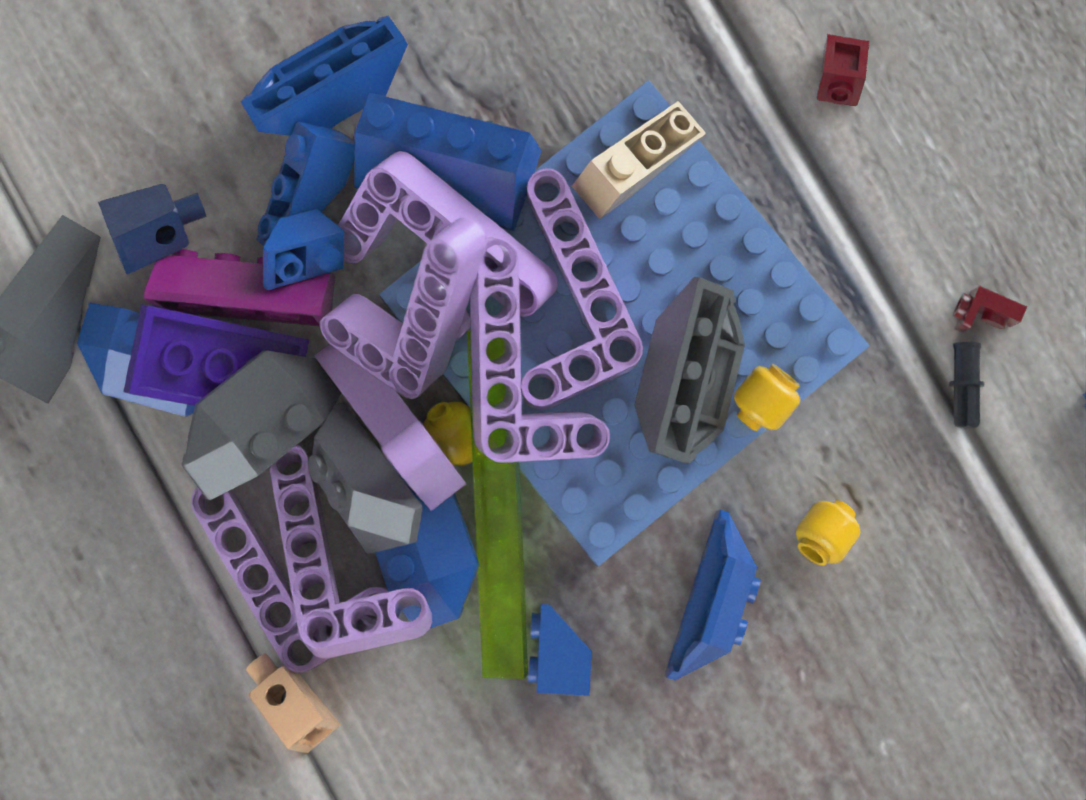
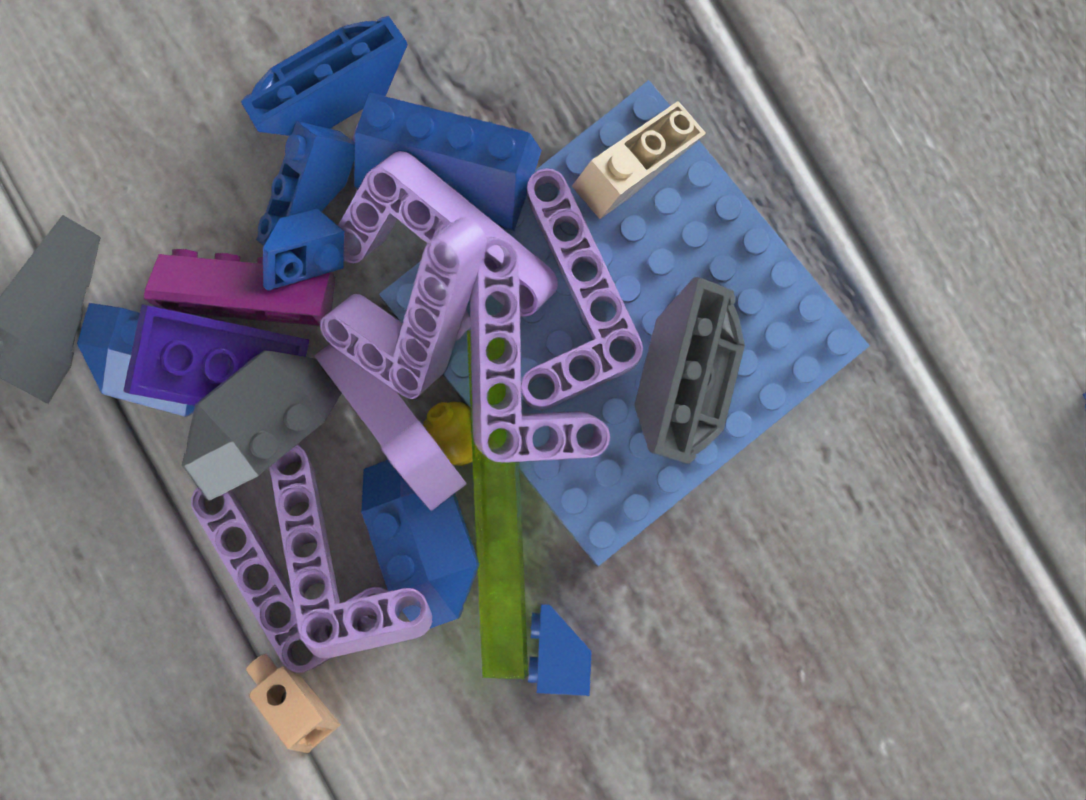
dark blue torso [98,184,207,275] -> none
dark grey wedge [308,402,423,554] -> none
blue wedge [664,510,761,680] -> none
yellow head [734,364,800,432] -> none
yellow head [795,500,861,566] -> none
dark red bracket [816,34,869,106] -> none
black axle [949,342,984,429] -> none
dark red bracket [953,286,1028,333] -> none

